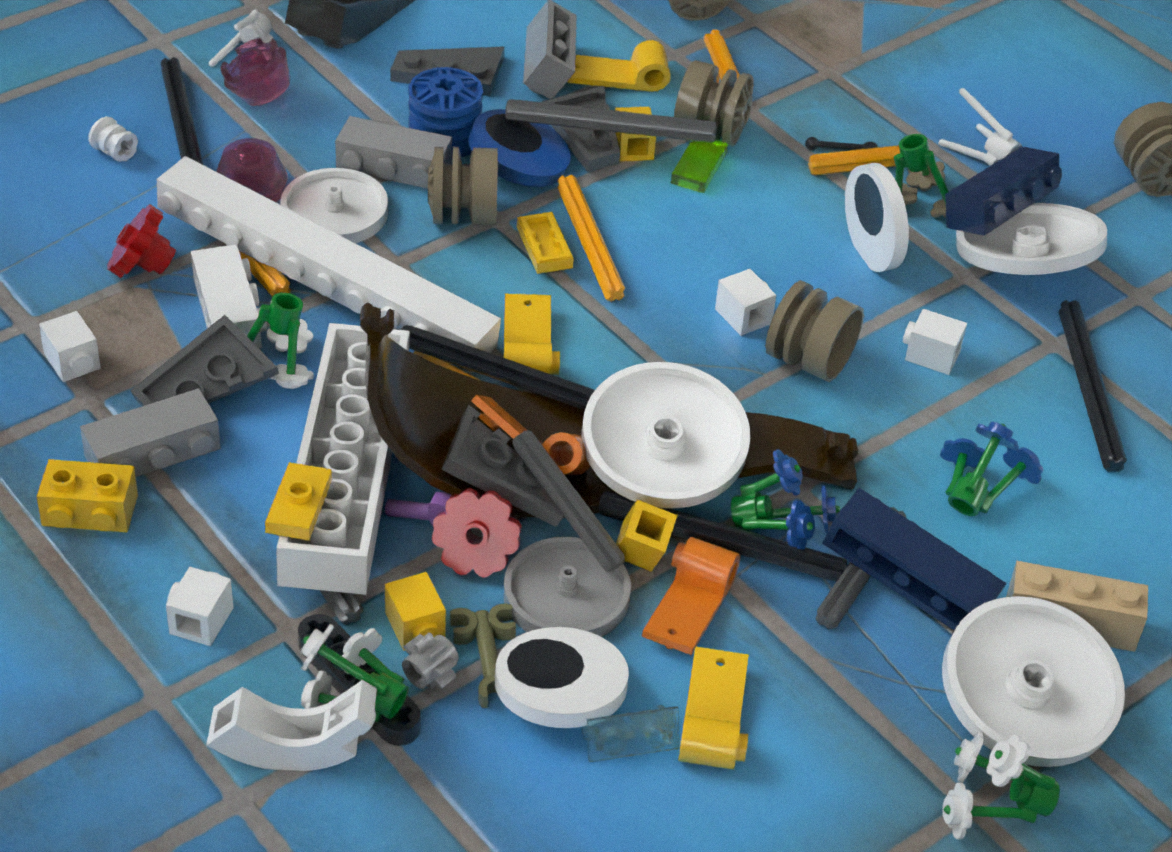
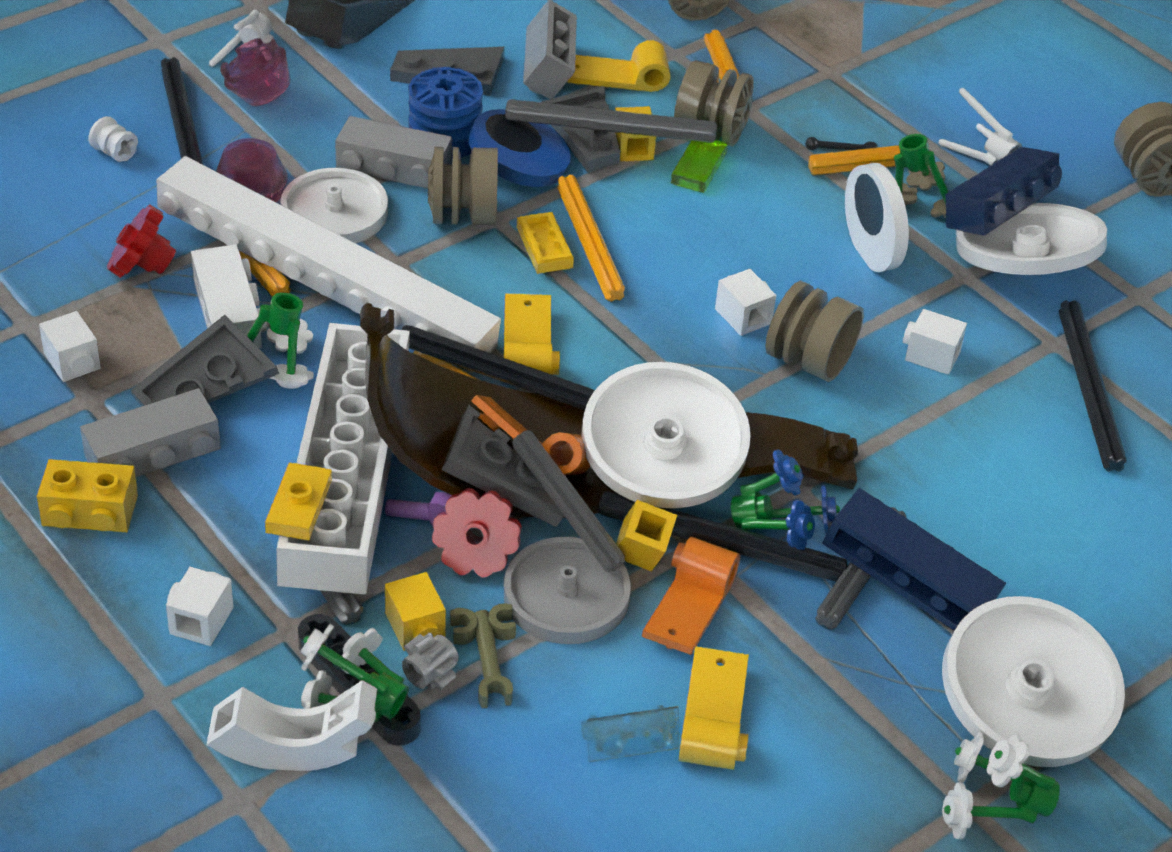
white piece [495,627,629,728] -> none
plant [940,422,1044,516] -> none
tan brick [1006,560,1148,652] -> none

